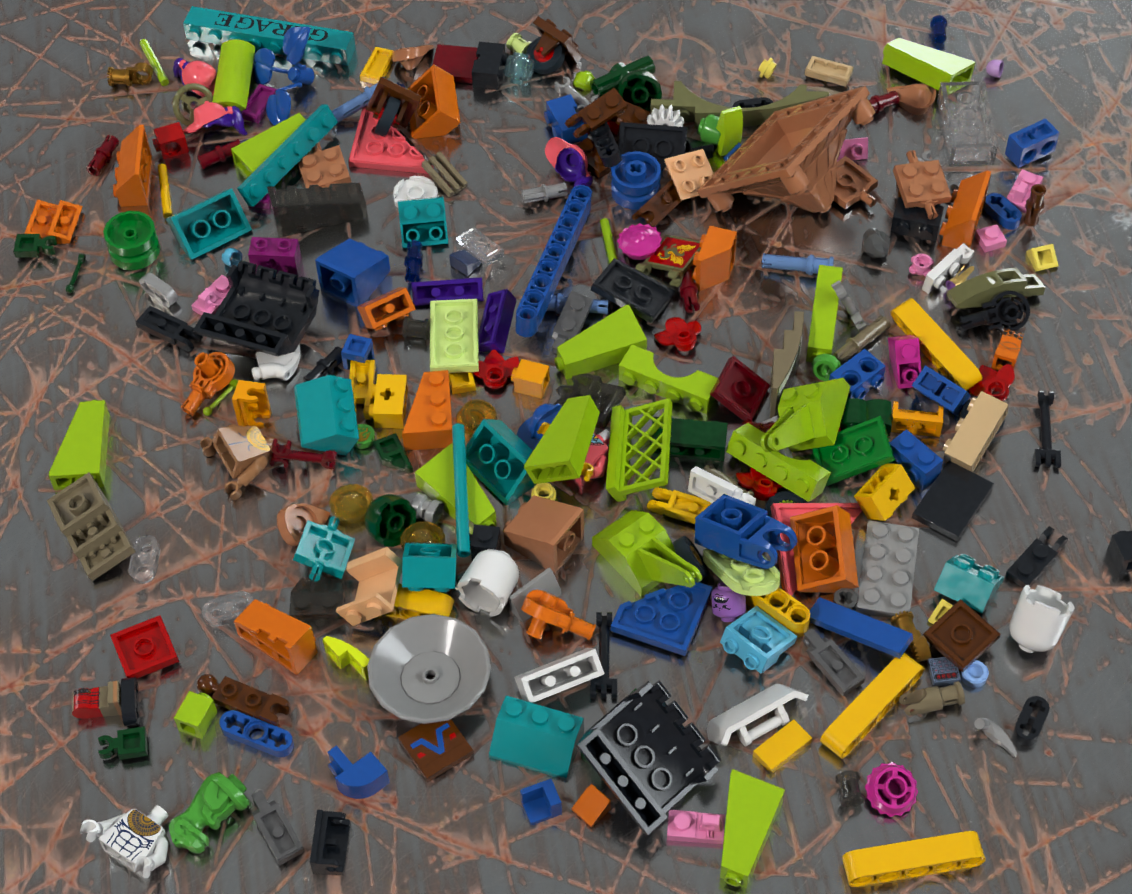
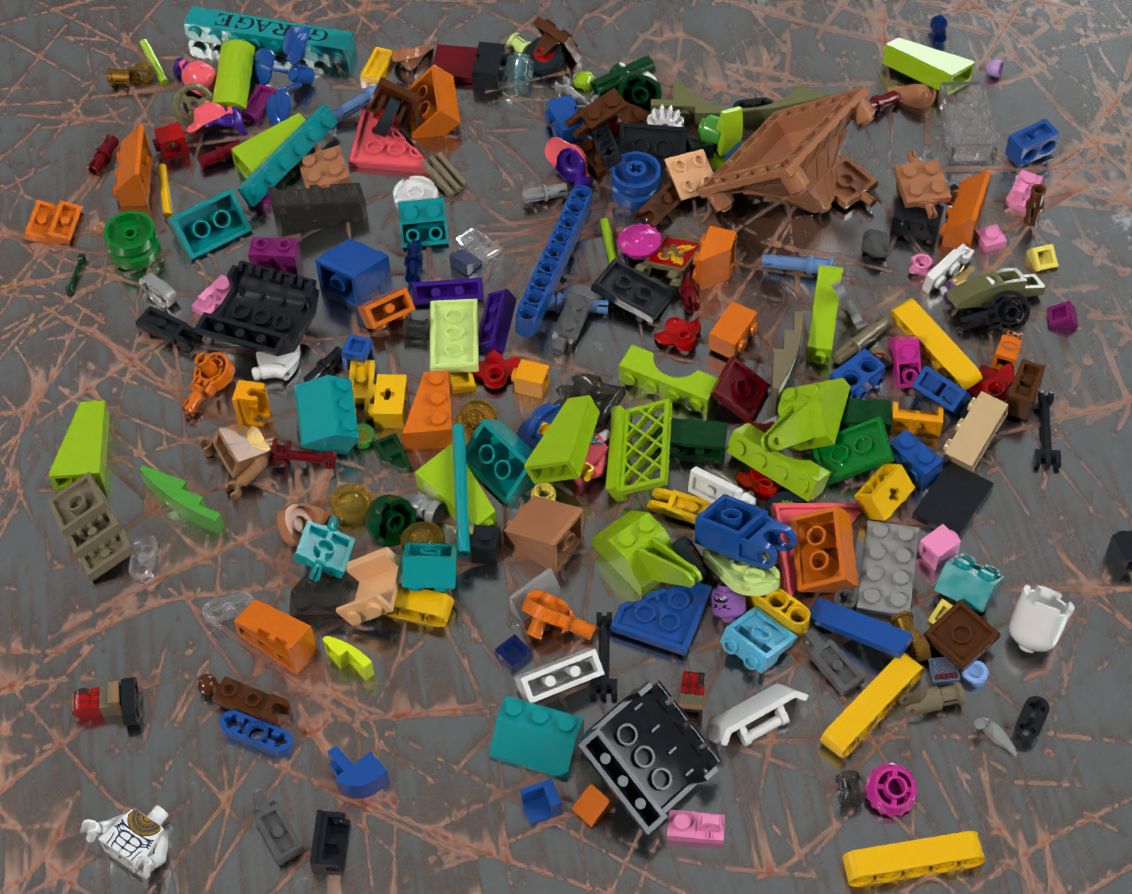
dark green plate [13,234,57,258] -> none
dark green plate [98,726,148,760] -> none
red plate [110,615,179,679] -> none
bright green animal [169,772,250,854] -> none
lime brick [174,691,218,739] -> none
lime hinge [203,379,238,416] -> none
medium azure hinge [222,248,242,267] -> none
light grey dish [367,614,491,724] -> none
reddish brown tile [398,719,474,783] -> none
white cylinder [455,549,519,616] -> none
lime slope [554,305,647,380] -> none
lime slope [720,769,785,888] -> none
yellow tile [753,719,812,775] -> none
light yellow plate [758,58,777,79] -> none
tan plate [805,56,853,87] -> none
bright green hat [812,354,841,381] -> none
bright pink hinge [837,137,868,161] -> none
blue beam [984,193,1022,230] -> none
black hinge [1005,526,1068,588] -> none
none -> bright green slope [140,465,225,535]
none -> clear blue tile [495,634,532,671]
none -> leg [678,671,705,724]
none -> orange brick [708,301,759,358]
none -> dark tan tile [868,346,892,366]
none -> bright pink brick [917,524,961,571]
none -> reddish brown brick [1006,359,1046,420]
none -> magenta slope [1047,301,1078,329]

